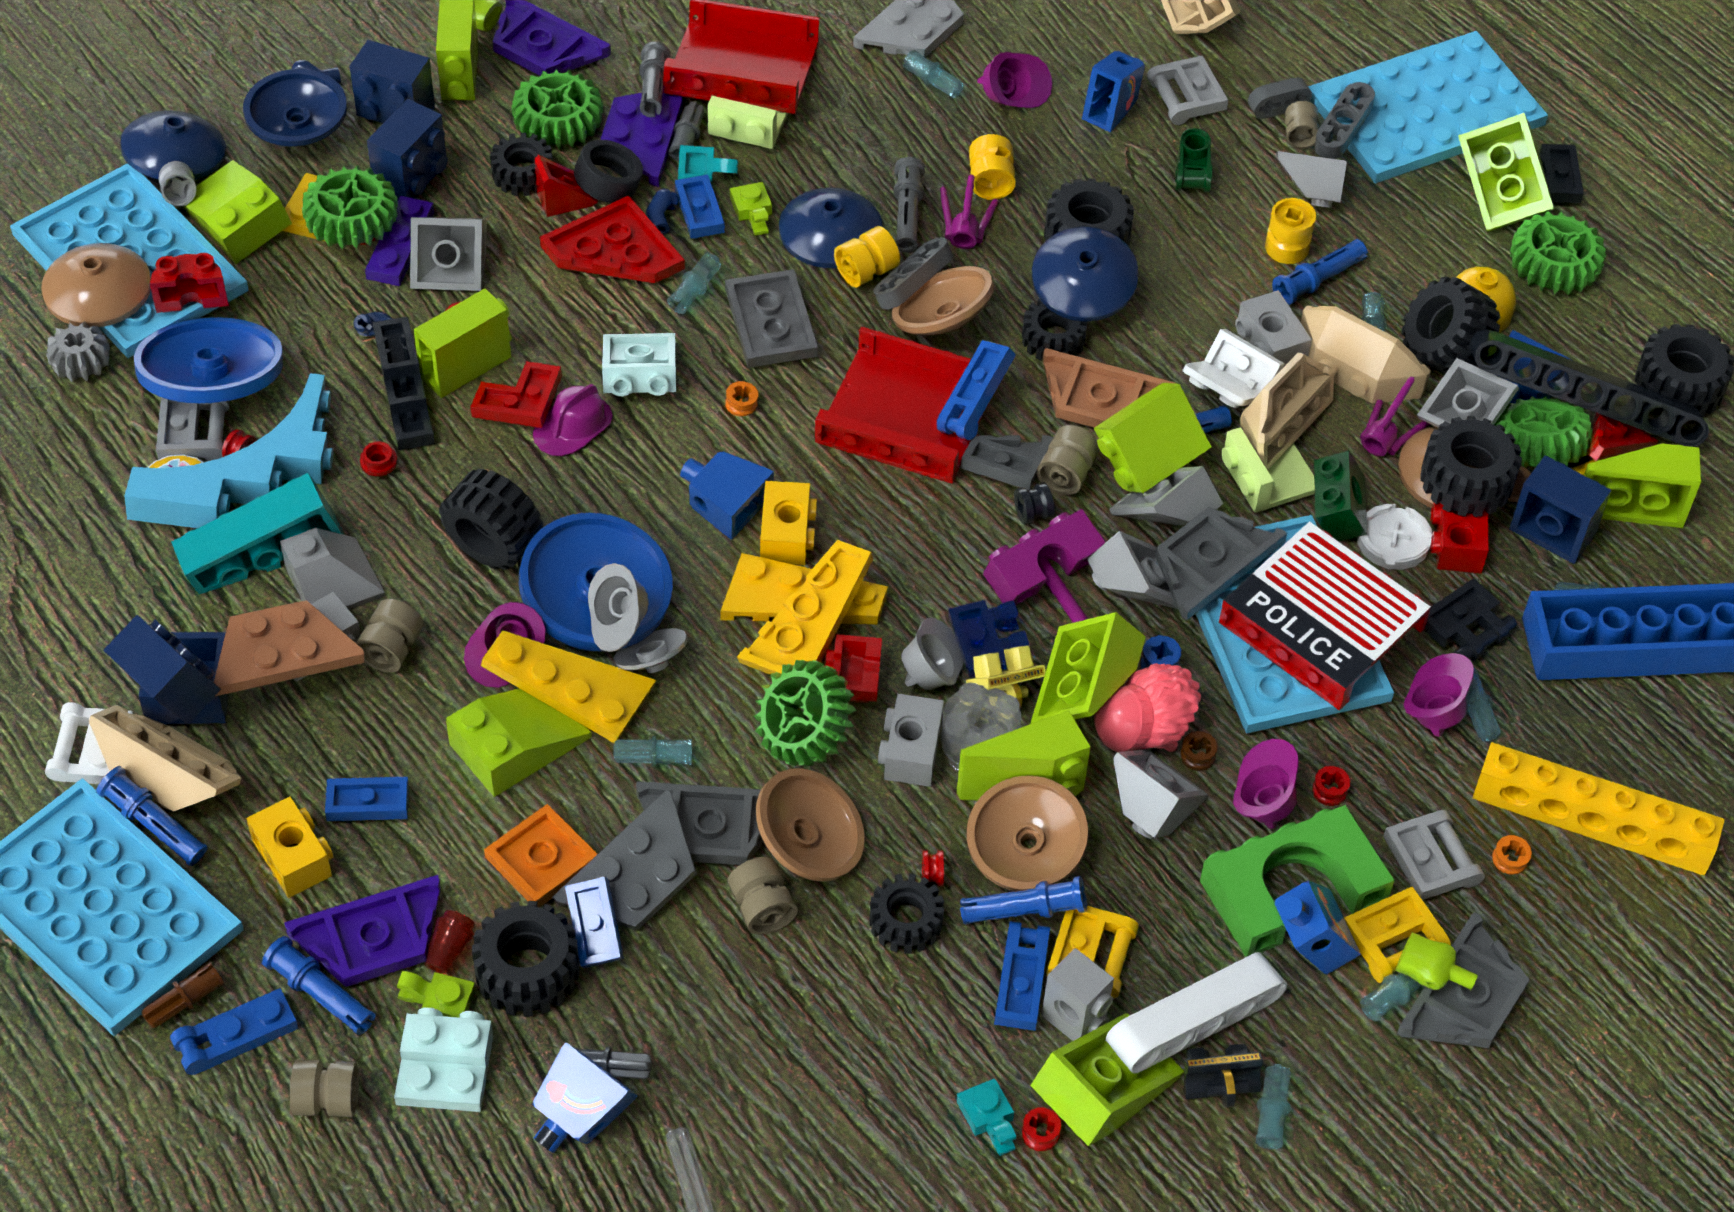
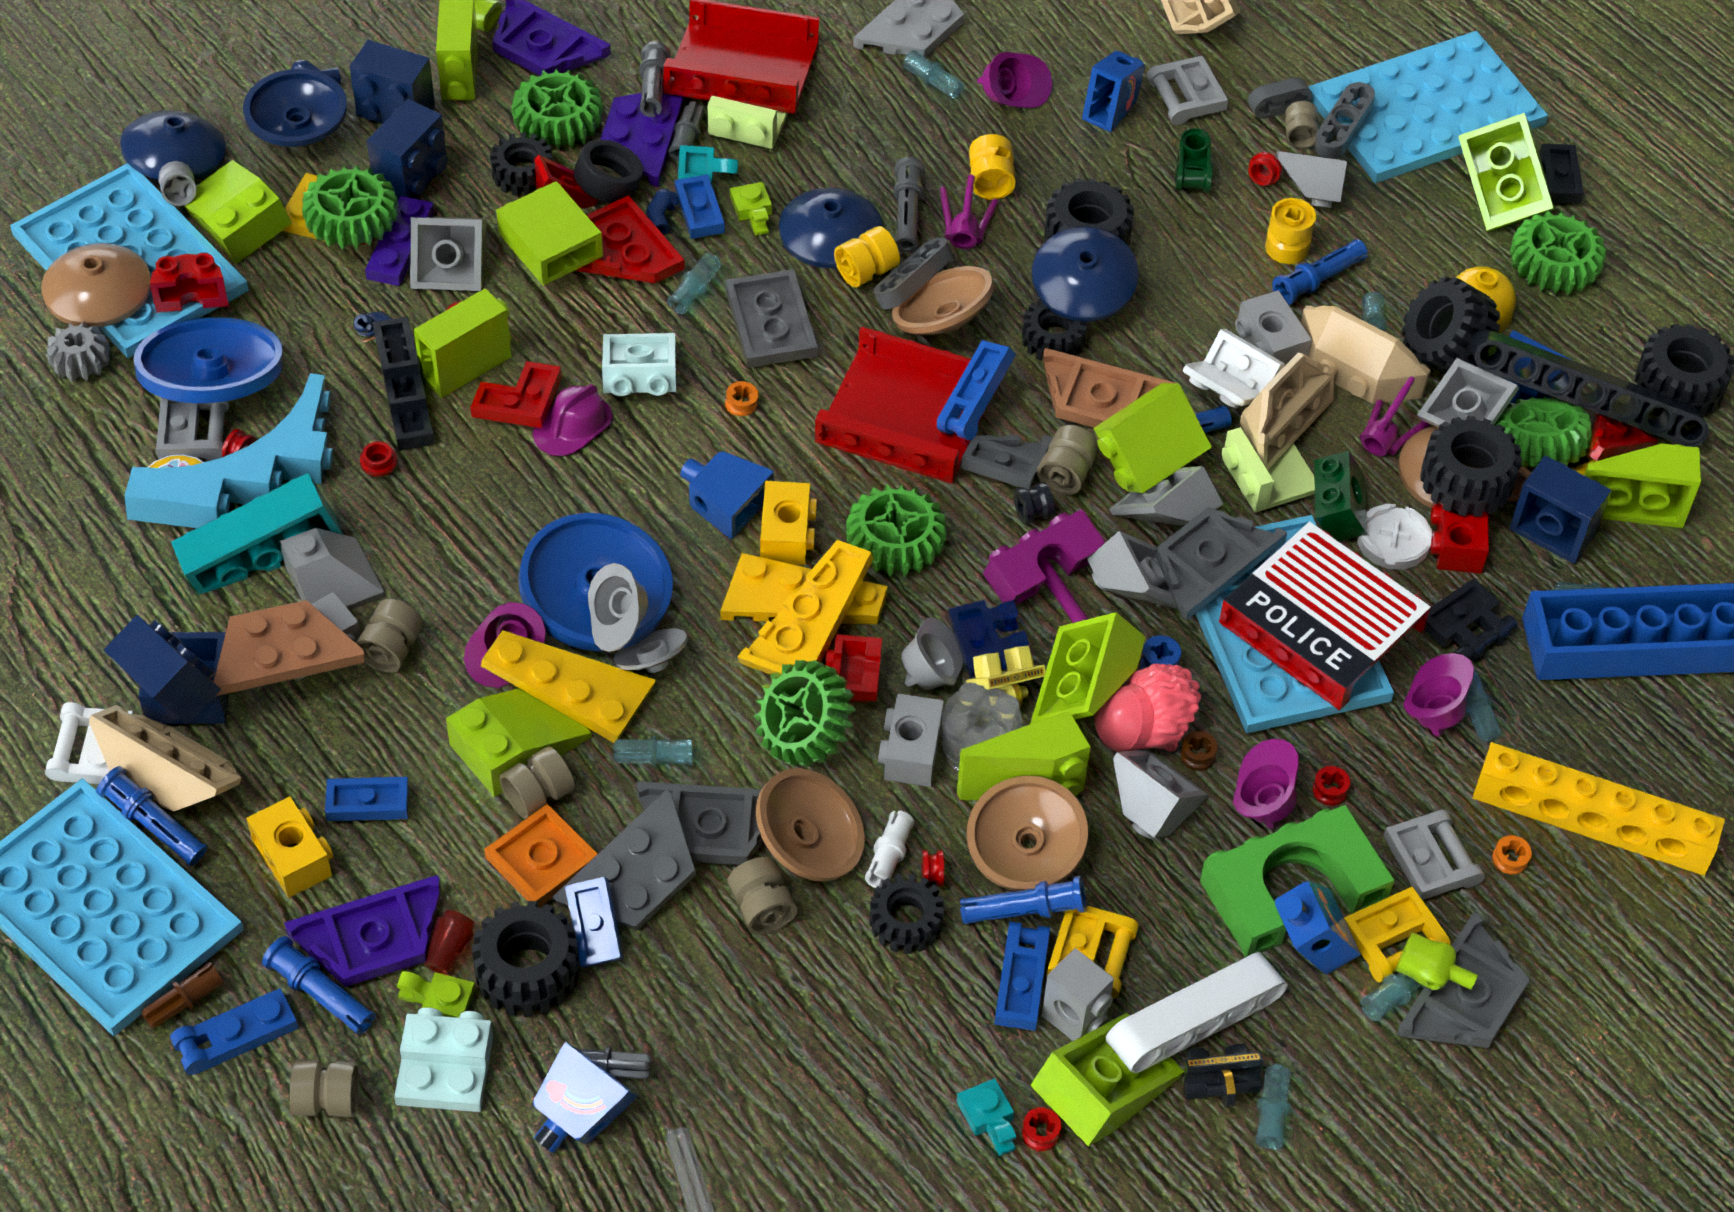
black tyre [439,469,543,570] -> none
none -> lime brick [496,181,603,286]
none -> dark tan wheel [499,746,575,819]
none -> bright green gear [846,483,947,577]
none -> white pin [865,811,914,888]
none -> red plate [1248,152,1282,186]

